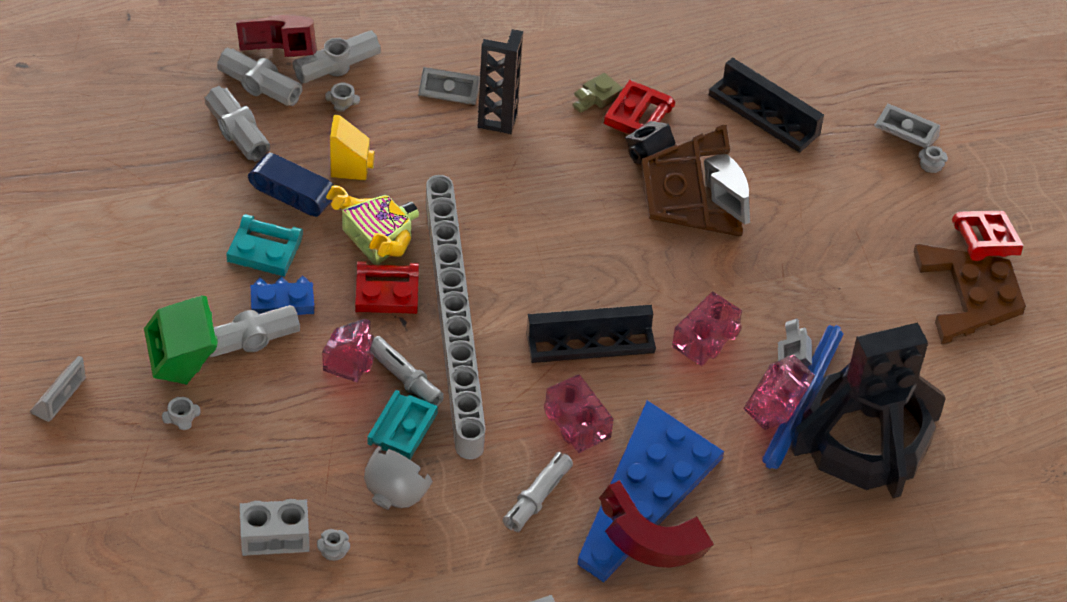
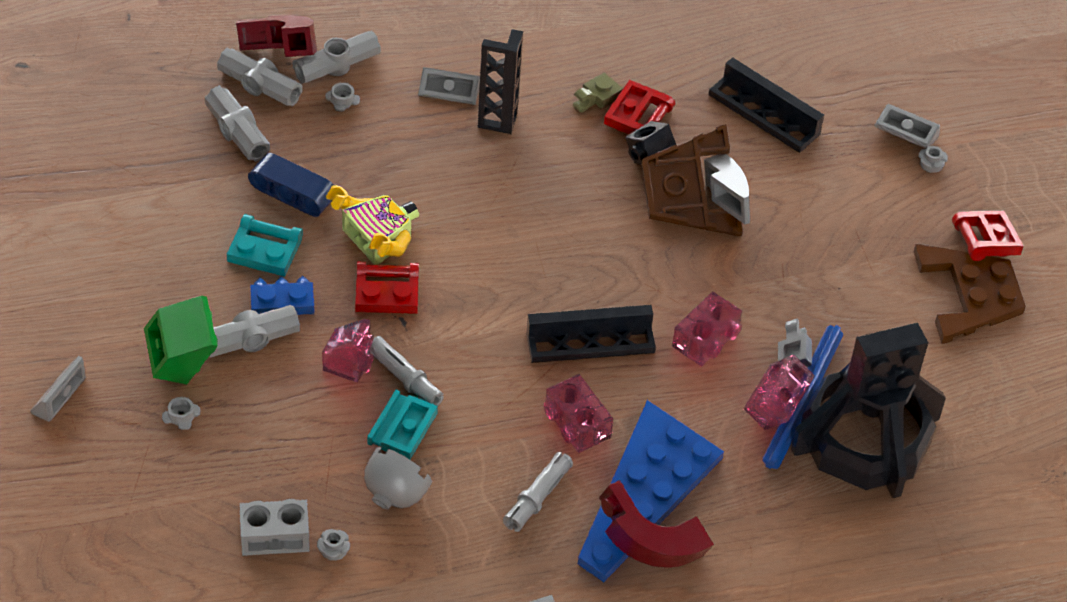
yellow slope [330,115,375,180] -> none
light grey beam [426,175,485,459] -> none

